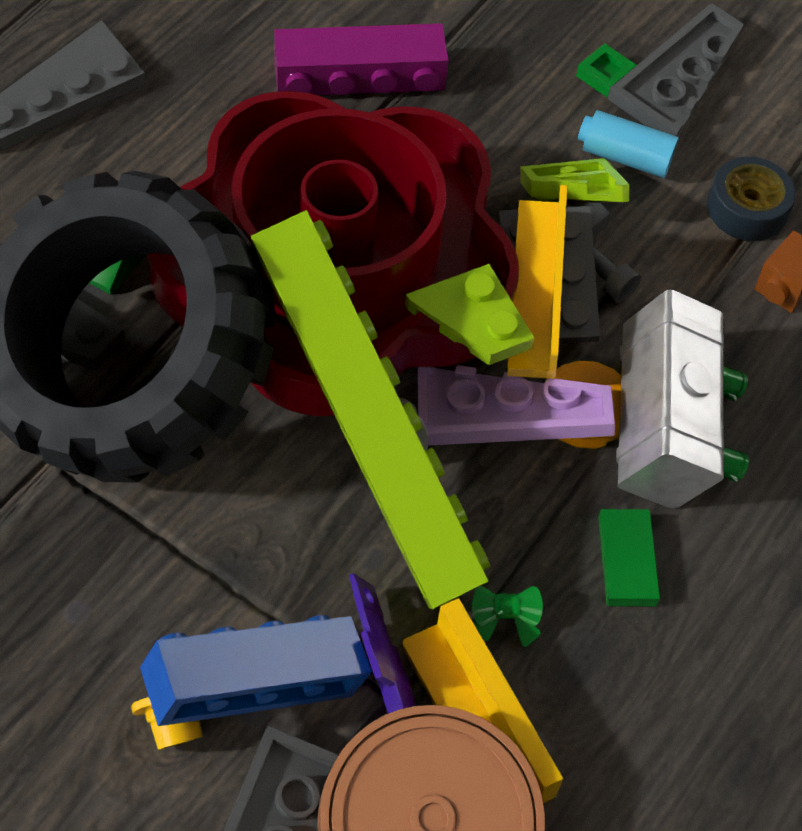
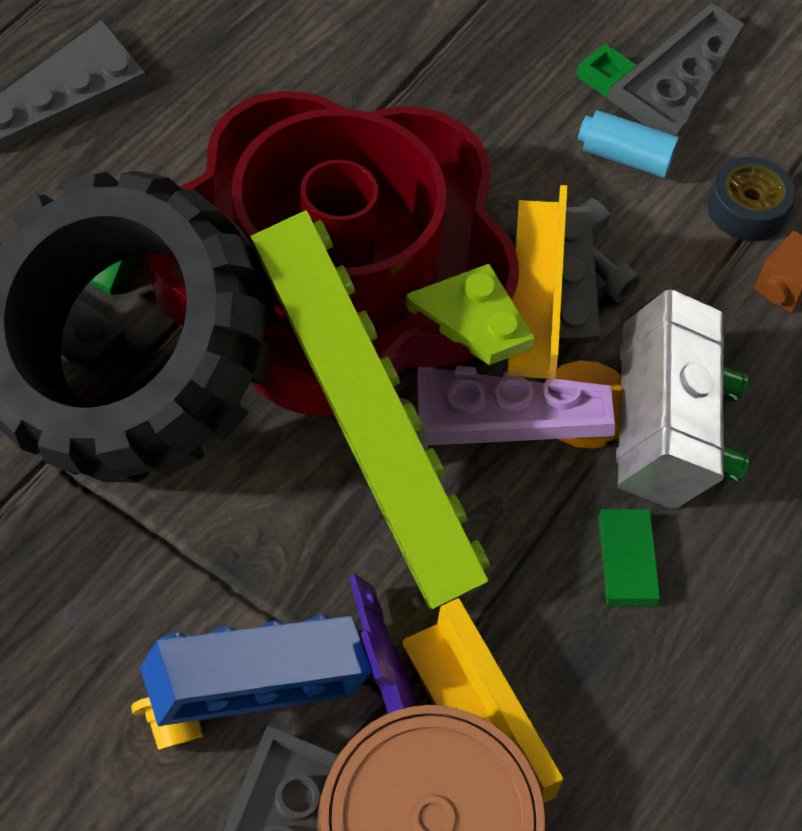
magenta brick [274,23,448,95] -> none
green piece [472,586,543,647] -> none
lime wing [520,158,629,202] -> none

